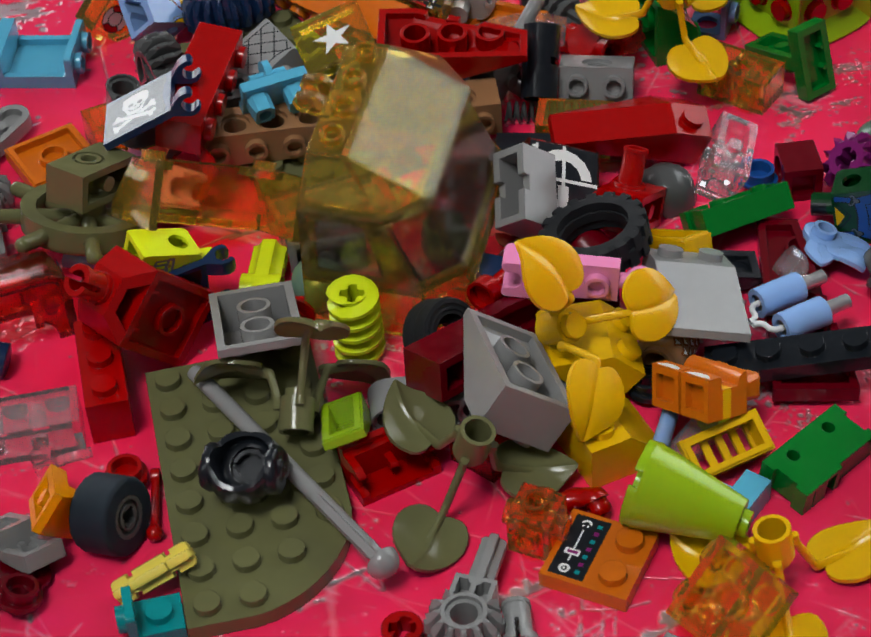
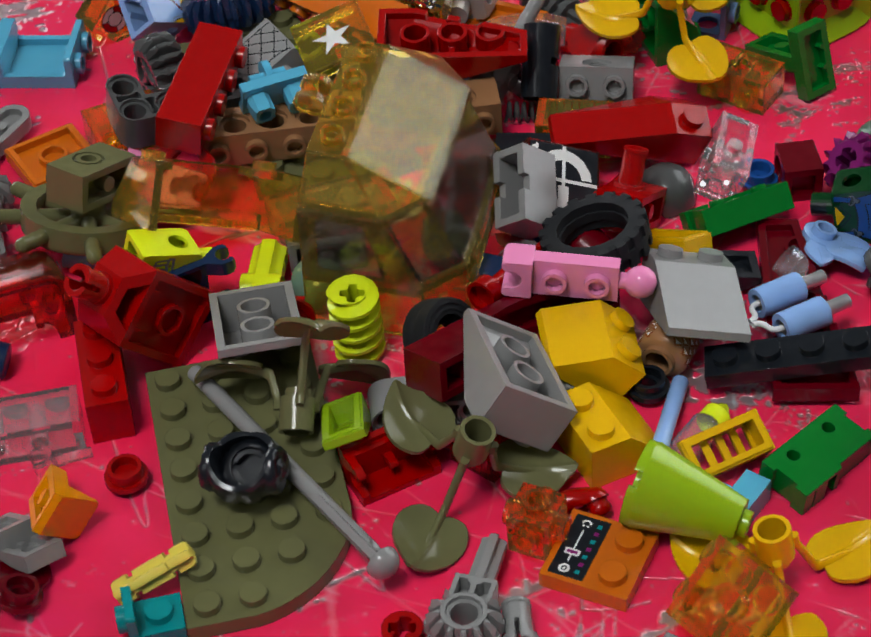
black wheel [69,472,151,557] -> none
flag [103,54,202,151] -> none
red hinge [146,468,164,542] -> none
yellow plant [514,235,679,442] -> none
orange hips [652,354,760,424] -> none

